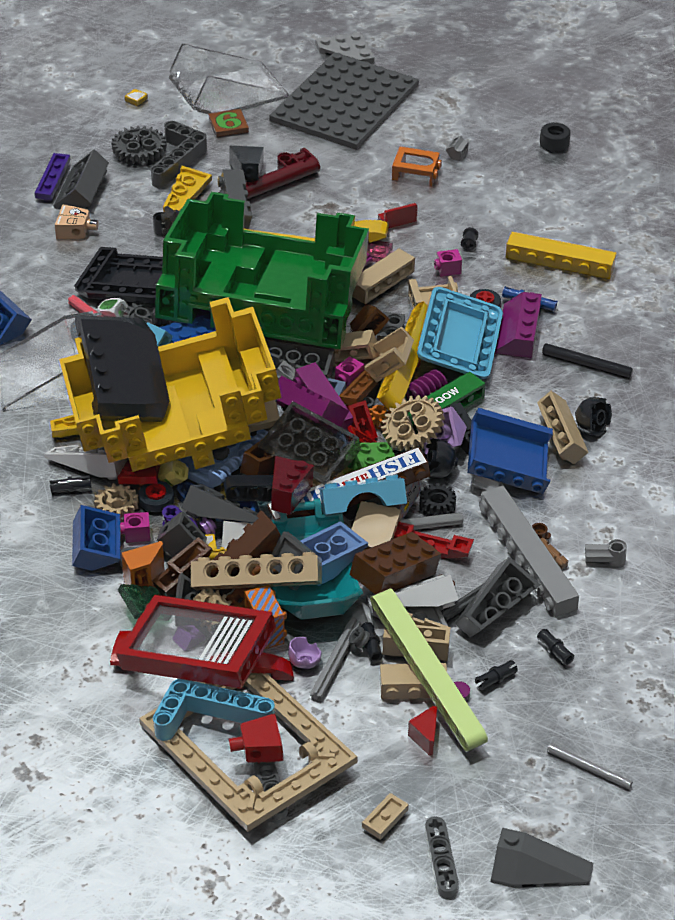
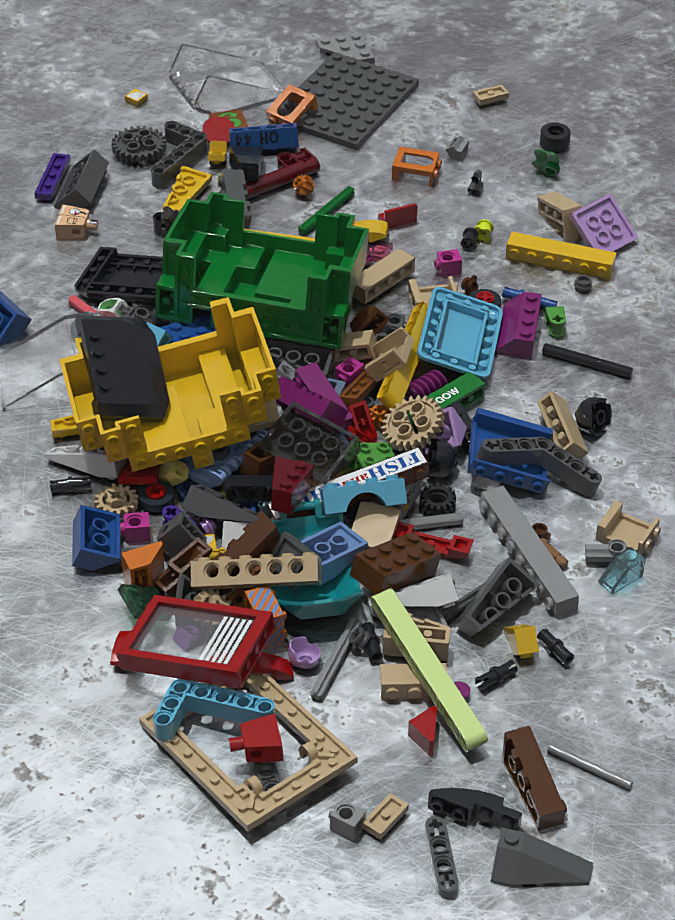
none -> red tile [202,116,235,146]
none -> yellow bracket [208,141,227,164]
none -> blue brick [229,123,299,151]
none -> orange panel [266,84,318,125]
none -> orange gear [293,175,314,197]
none -> green axle [298,186,355,235]
none -> light grey brick [328,799,366,841]
none -> black slope [428,788,522,831]
none -> reddish brown plate [461,275,479,296]
none -> dark grey piece [467,170,484,197]
none -> tan plate [472,84,509,105]
none -> neon yellow brick [474,219,494,243]
none -> dark grey beam [476,437,602,497]
none -> reddish brown wedge [502,725,567,831]
none -> yellow slope [504,624,539,658]
none -> green plate [531,149,560,176]
none -> tan wedge [537,191,583,243]
none -> bright green piece [544,306,566,339]
none -> lavender plate [569,193,638,252]
none -> dark grey plate [574,275,592,291]
none -> tan panel [596,500,661,558]
none -> clear light blue slope [598,547,646,595]

